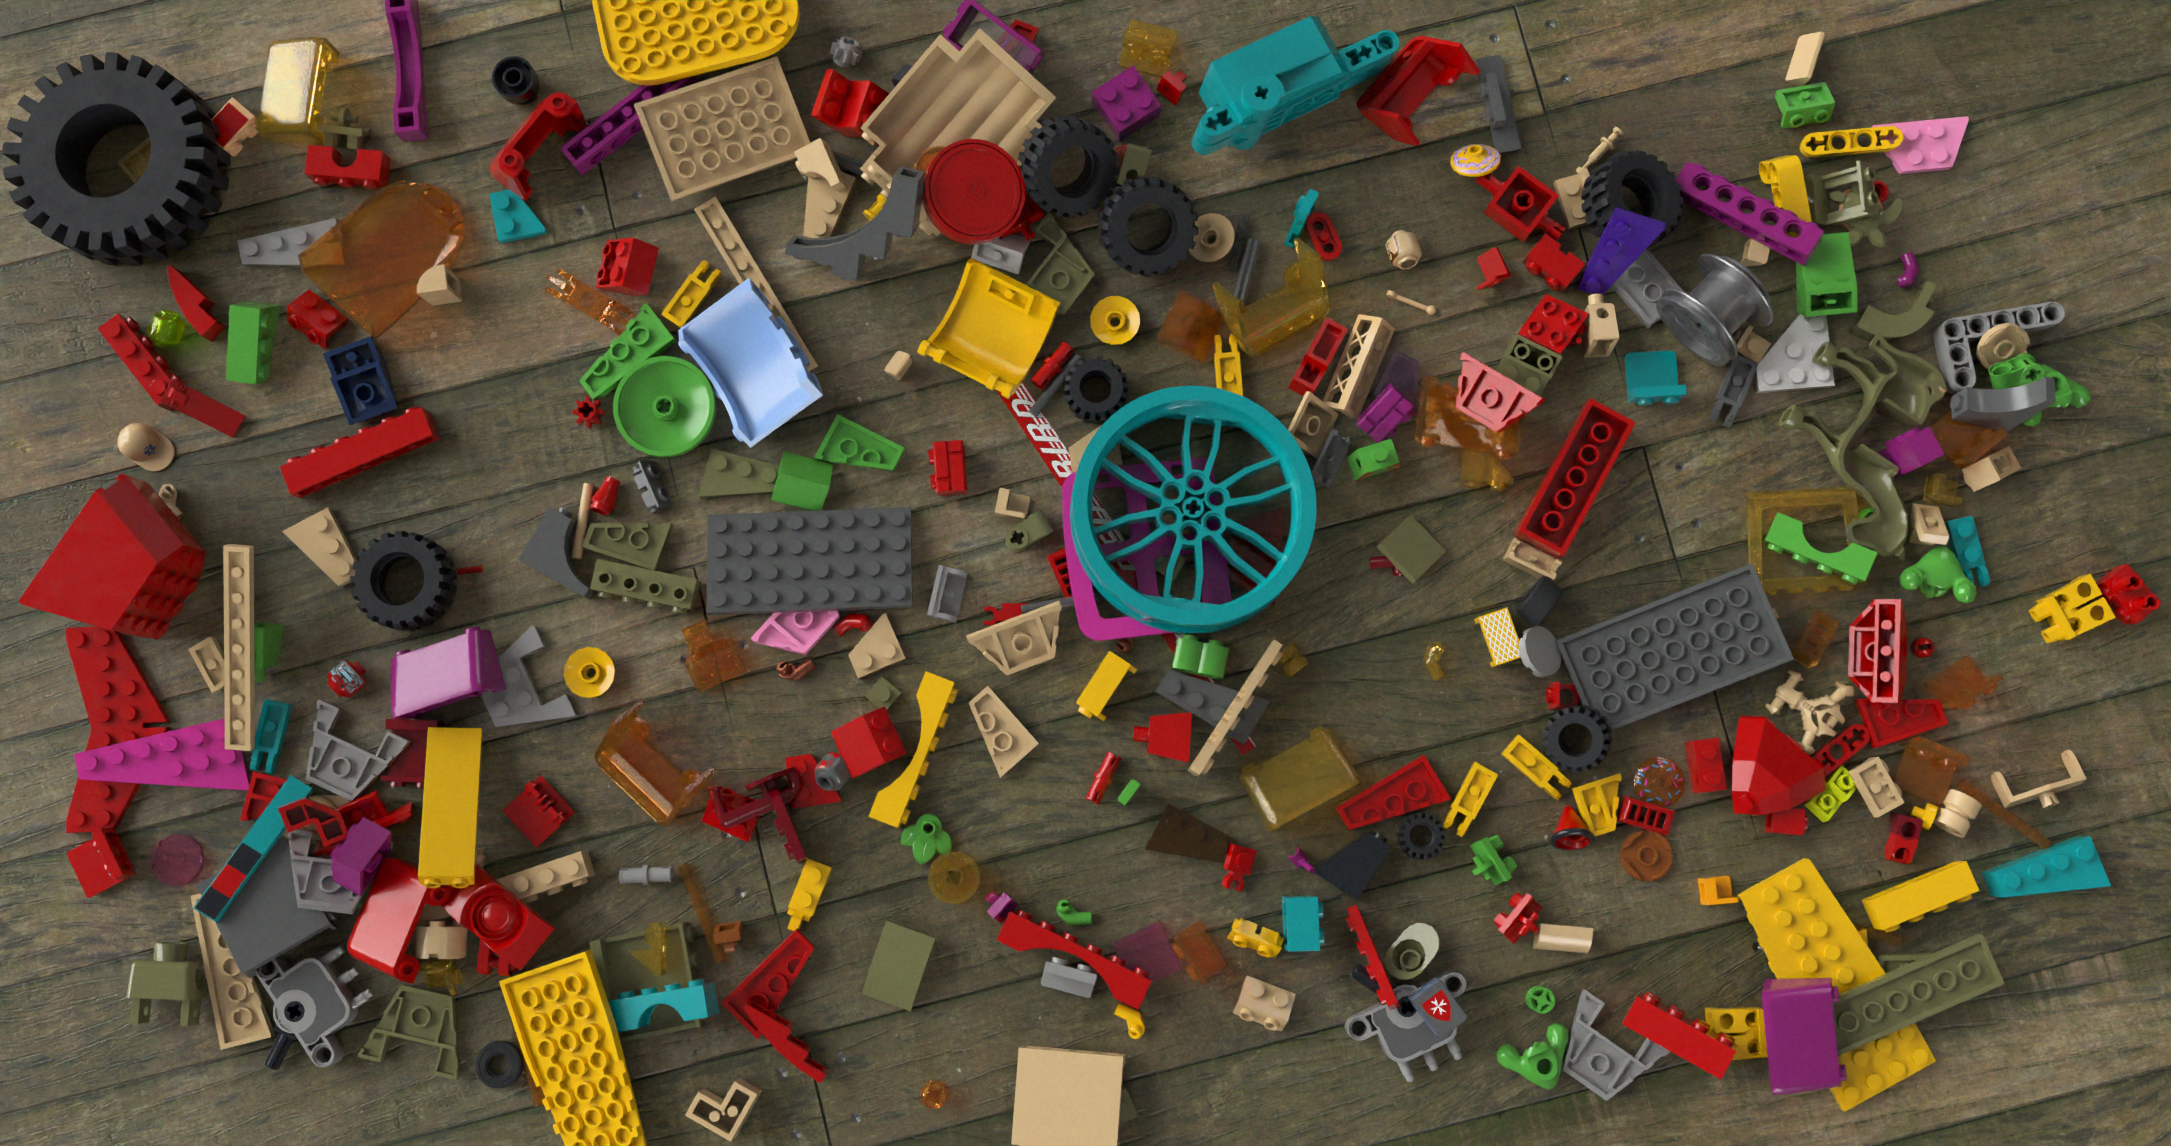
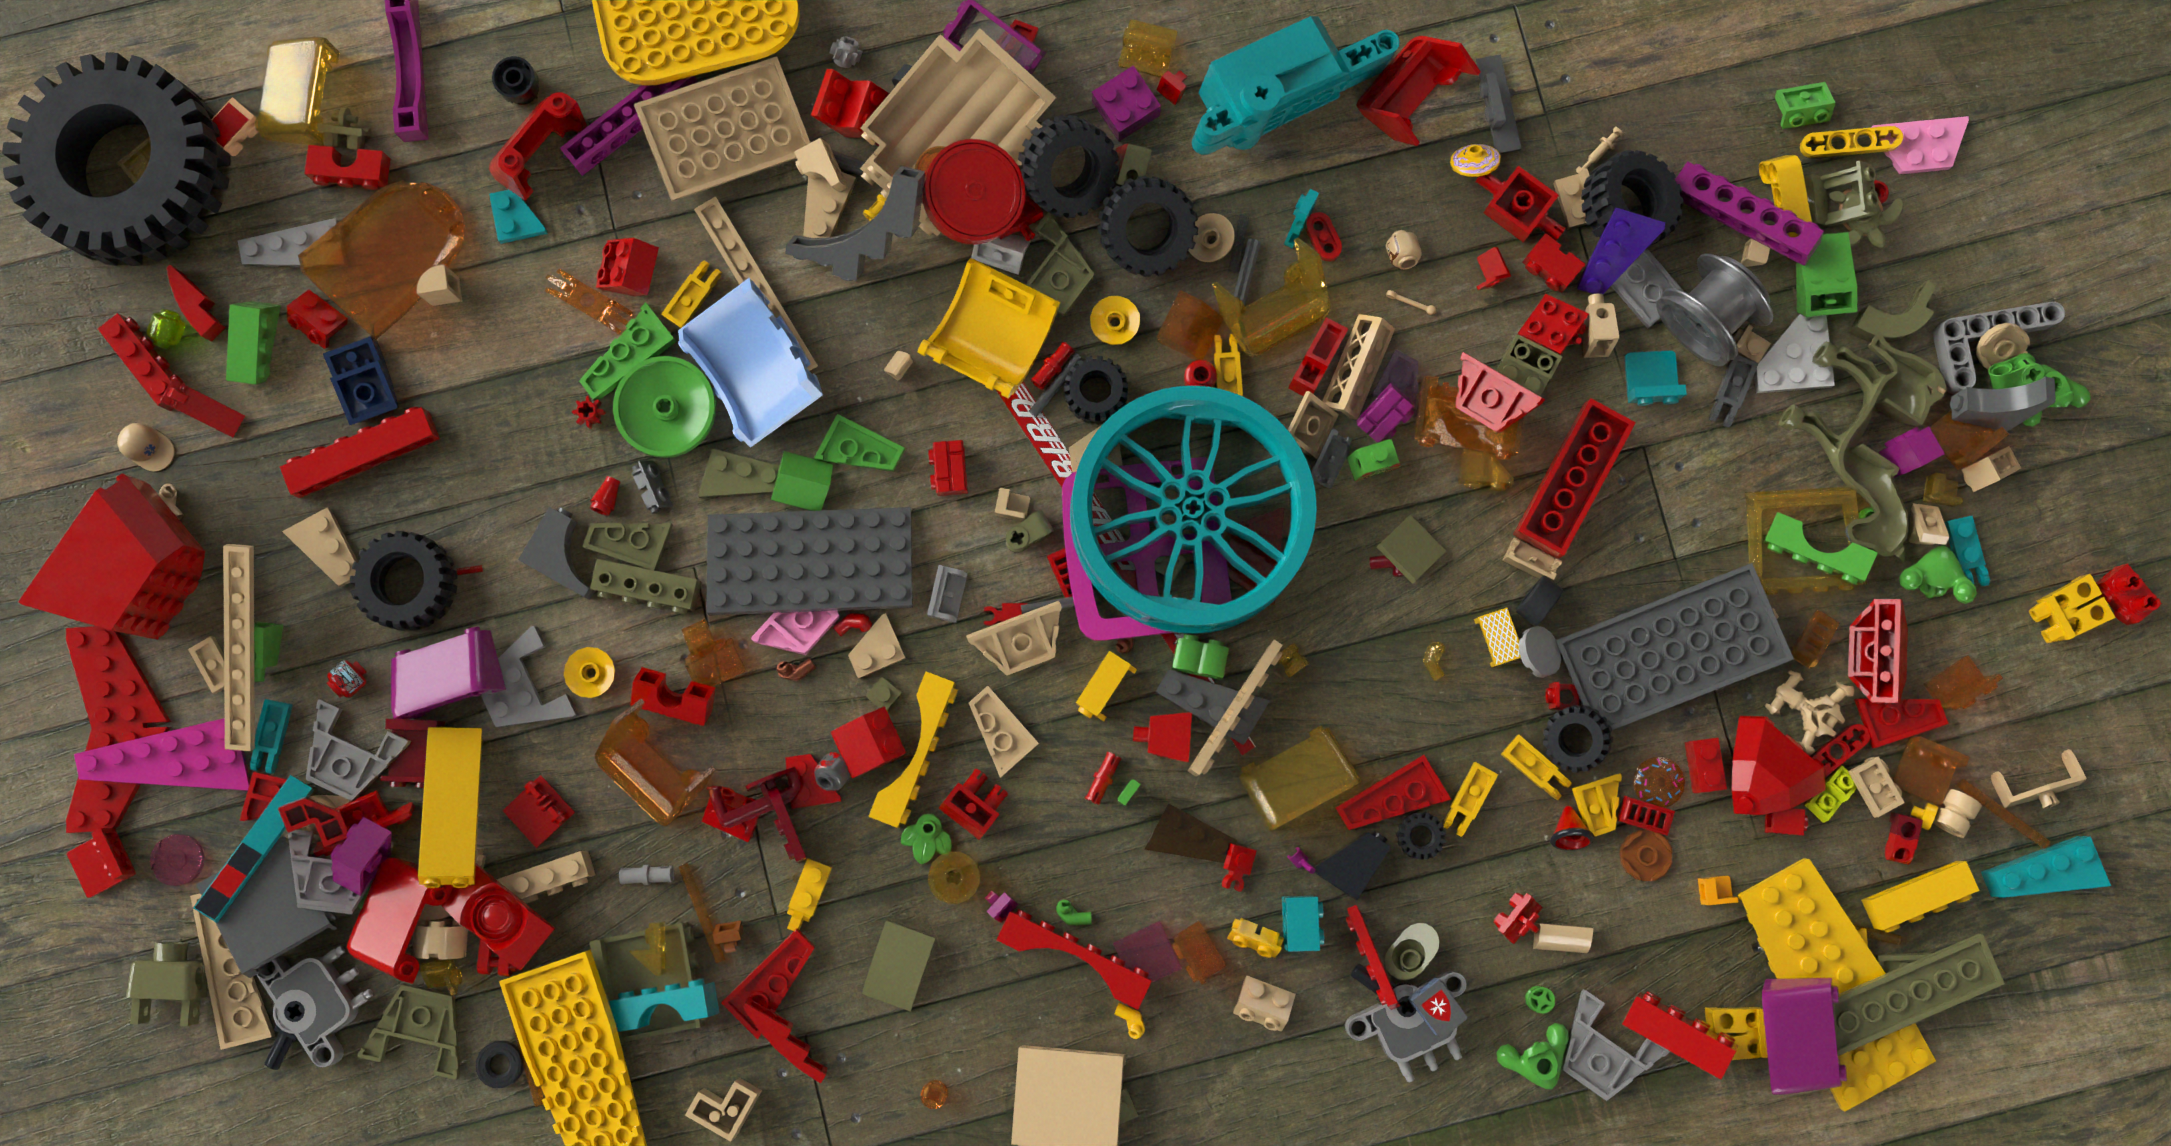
tan bar [571,483,594,560] -> none
light grey bracket [1041,956,1097,998] -> none
bright green hips [1470,835,1517,885] -> none
tan slope [1785,32,1825,86] -> none
magenta arm [1897,251,1920,289] -> none
red hinge [1911,637,1934,658] -> none
none -> red arch [630,667,716,726]
none -> red brick [939,769,1008,840]
none -> red head [1184,360,1217,388]

